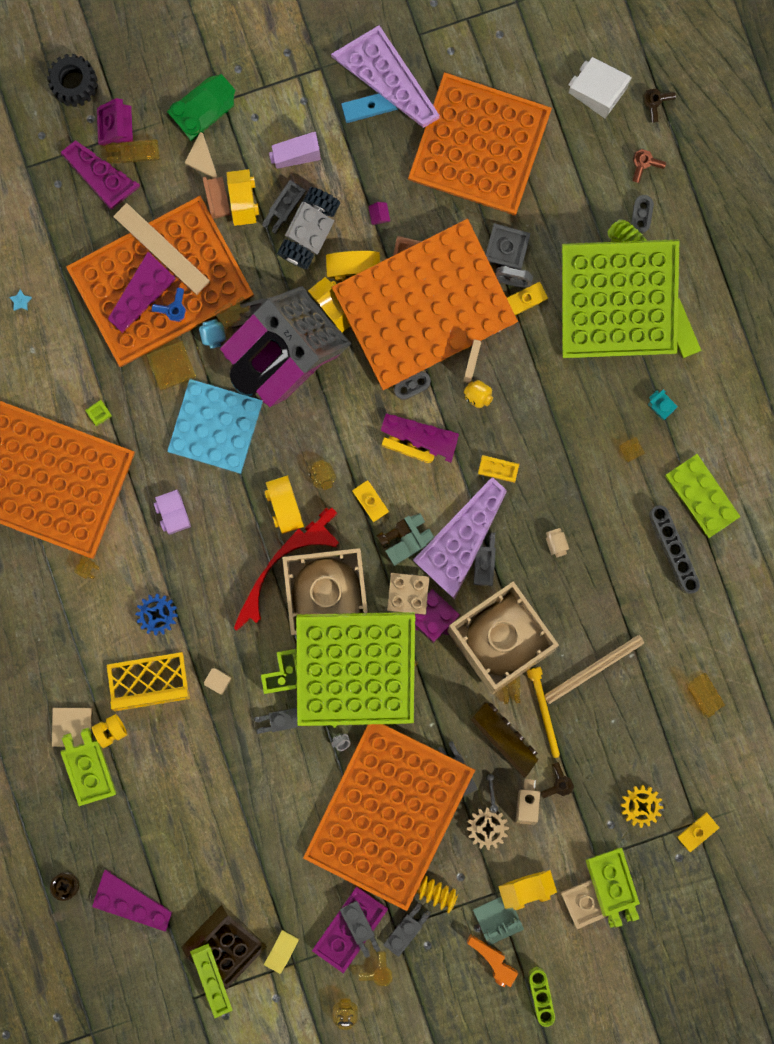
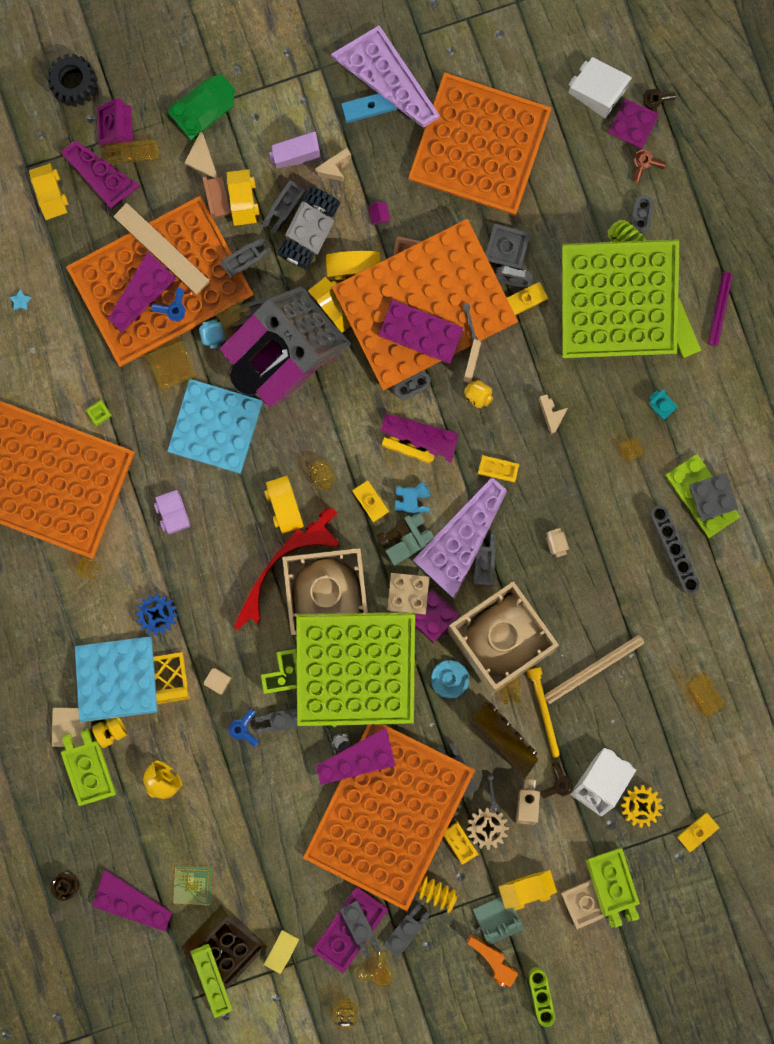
none -> yellow brick [29,163,69,220]
none -> medium azure plate [75,637,158,722]
none -> yellow cylinder [143,760,182,799]
none -> clear yellow piece [172,865,213,906]
none -> dark grey hinge [220,238,272,279]
none -> blue piece [228,708,259,747]
none -> tan slope [315,148,351,181]
none -> magenta wing [316,728,396,785]
none -> magenta plate [378,300,463,364]
none -> dark azure animal [395,482,431,514]
none -> medium azure tile [431,660,469,699]
none -> yellow plate [444,821,479,865]
none -> dark grey hinge [463,303,478,342]
none -> tan slope [538,394,568,435]
none -> white slope [570,748,636,817]
none -> magenta plate [608,98,660,149]
none -> dark grey plate [689,473,738,521]
none -> magenta axle [708,272,733,346]

